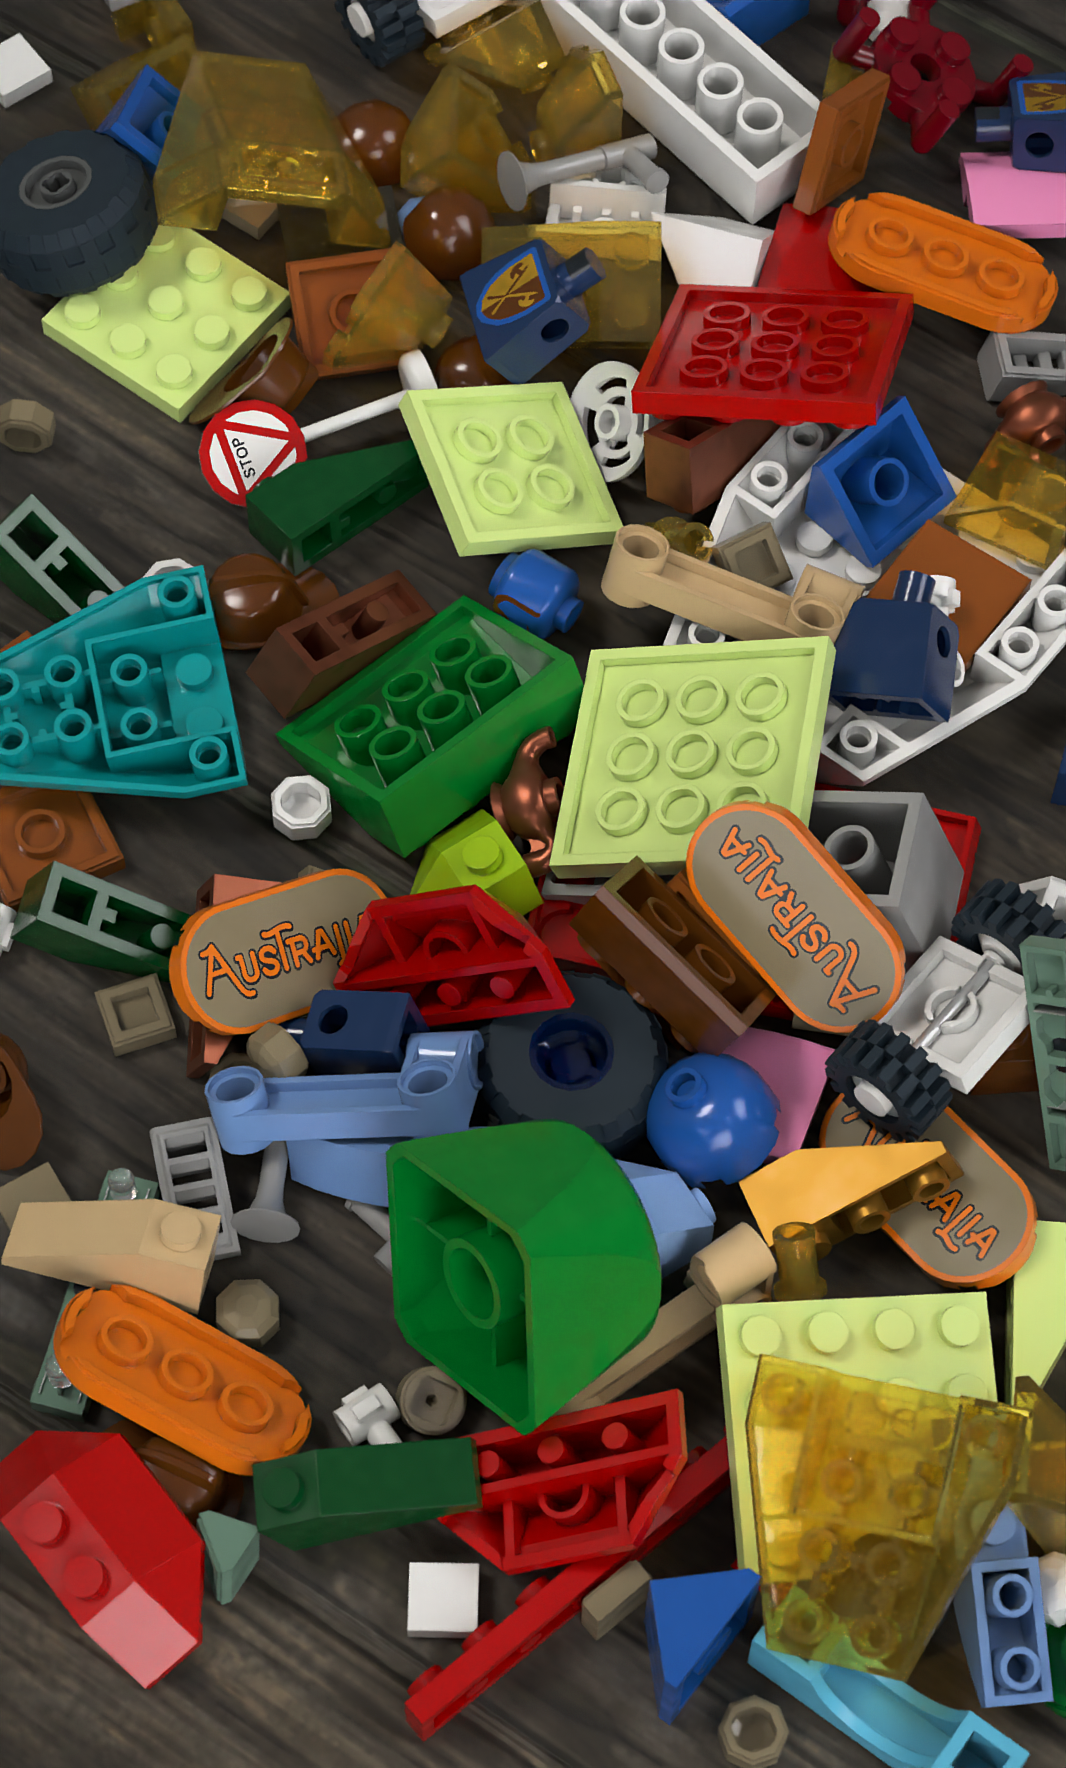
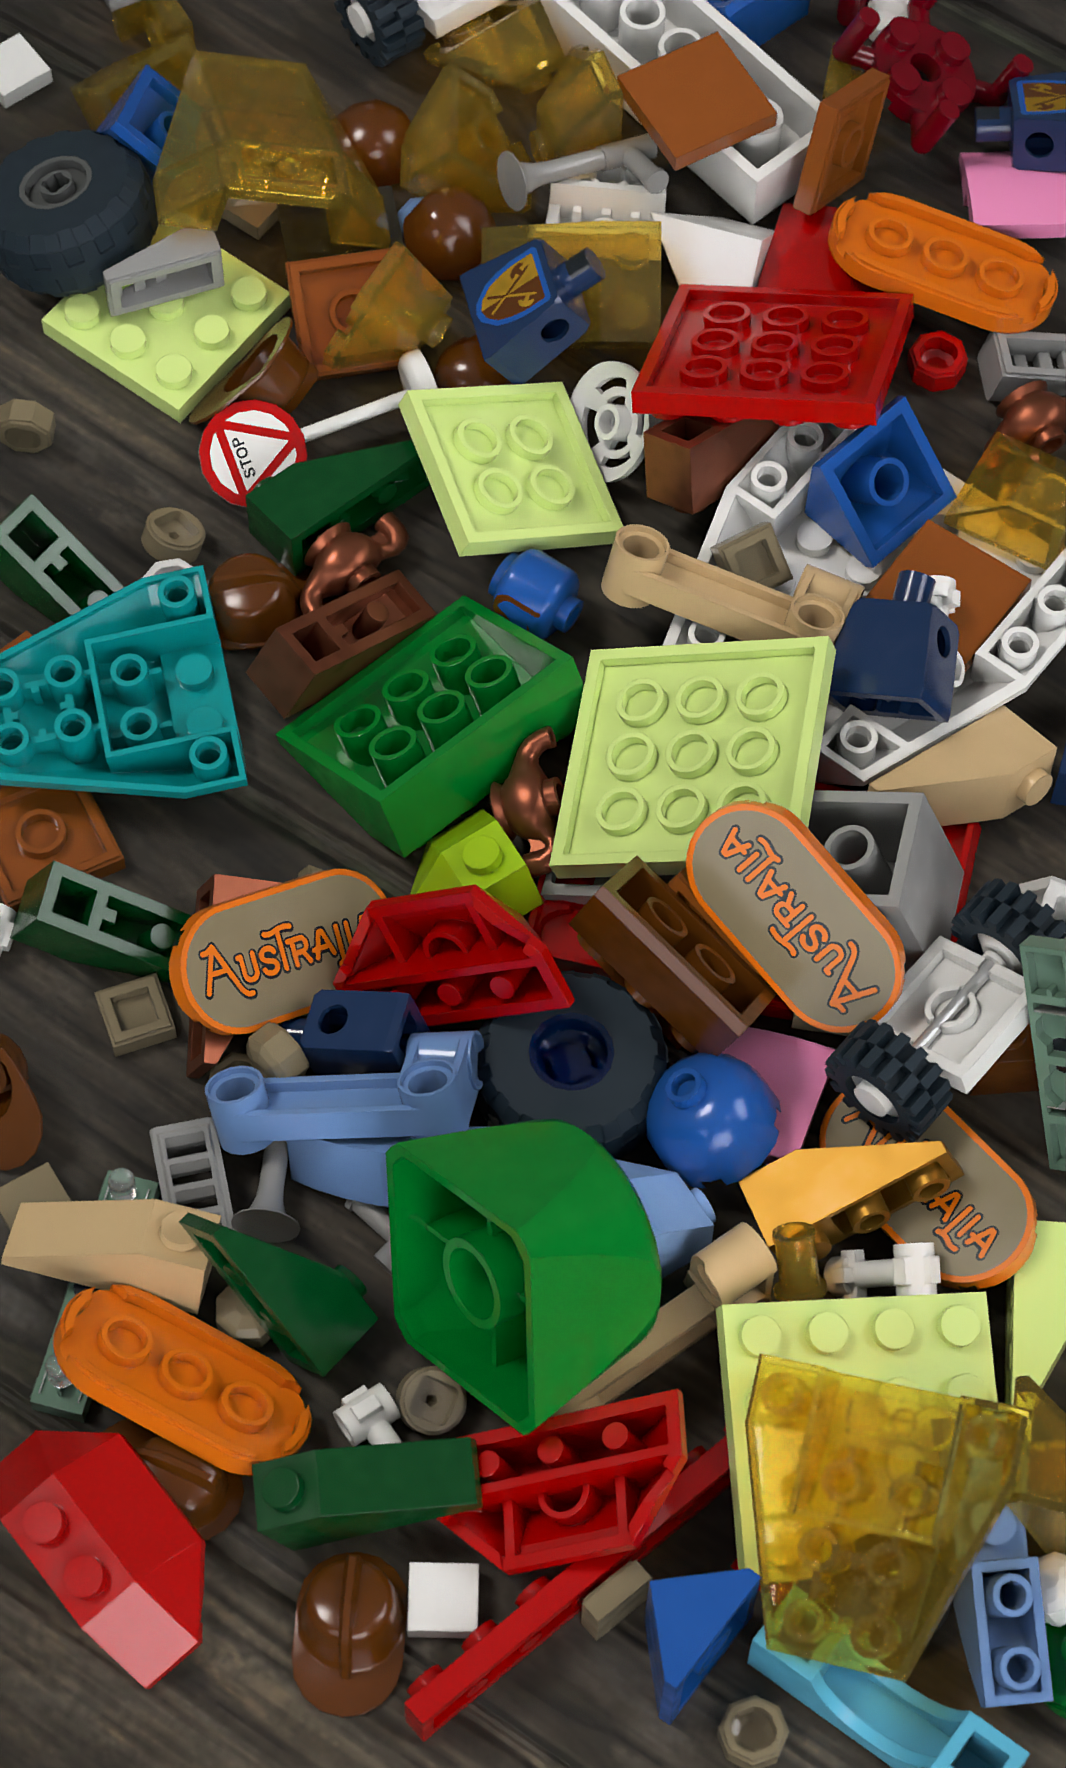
sand green slope [197,1510,260,1605] -> none
white tile [271,775,332,840] -> none
clear yellow axle [644,517,714,561] -> none
none -> light grey slope [103,218,225,317]
none -> dark tan tile [141,507,206,564]
none -> dark green slope [179,1212,379,1377]
none -> reddish brown piece [291,1552,408,1718]
none -> copper piece [300,512,409,615]
none -> dark orange tile [616,31,777,171]
none -> white bar [824,1242,941,1299]
none -> tan slope [868,705,1057,826]
none -> red tile [907,331,968,392]

